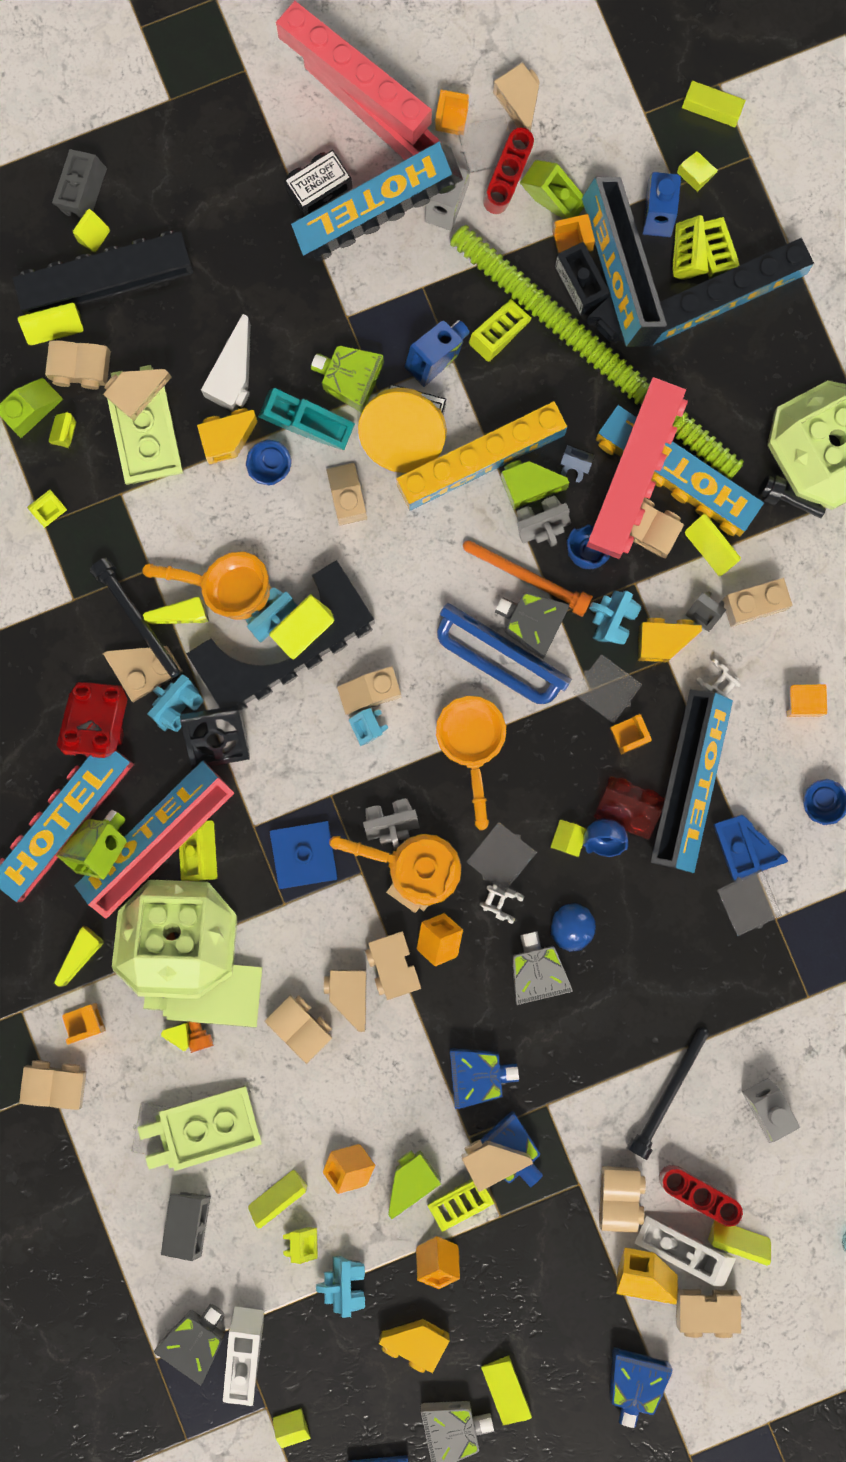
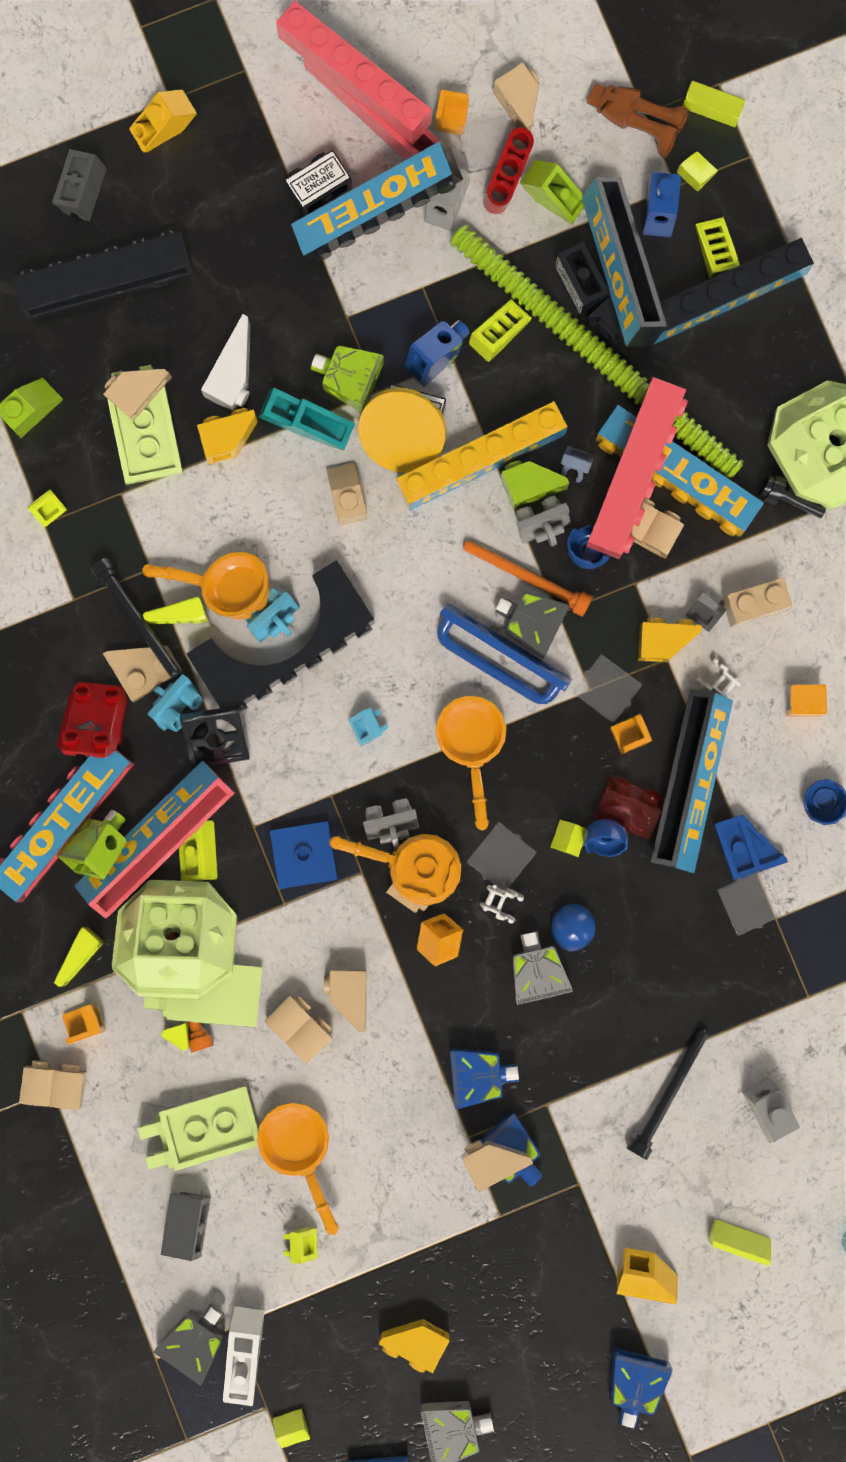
neon yellow slope [18,302,84,345] -> none
tan brick [45,341,111,390] -> none
neon yellow slope [49,412,77,448] -> none
neon yellow slope [73,209,110,252] -> none
blue hair [245,439,292,486] -> none
neon yellow slope [248,1170,308,1229] -> none
neon yellow slope [269,594,334,660] -> none
medium azure hips [316,1256,365,1318] -> none
light orange panel [323,1144,375,1194] -> none
tan slope [337,666,402,715] -> none
tan brick [365,931,421,1000] -> none
lime slope [388,1150,441,1220] -> none
light orange panel [416,1236,460,1289] -> none
neon yellow slope [427,1179,495,1232] -> none
neon yellow slope [481,1356,532,1425] -> none
light orange panel [552,214,595,254] -> none
medium azure hips [589,591,641,645] -> none
tan brick [599,1166,646,1233] -> none
white slope [635,1216,736,1286] -> none
red beam [659,1165,743,1227] -> none
neon yellow slope [673,215,709,280] -> none
tan brick [676,1289,741,1338] -> none
neon yellow slope [685,514,741,576] -> none
none -> yellow slope [129,90,197,153]
none -> light orange piece [257,1103,339,1236]
none -> dark orange piece [587,83,690,158]

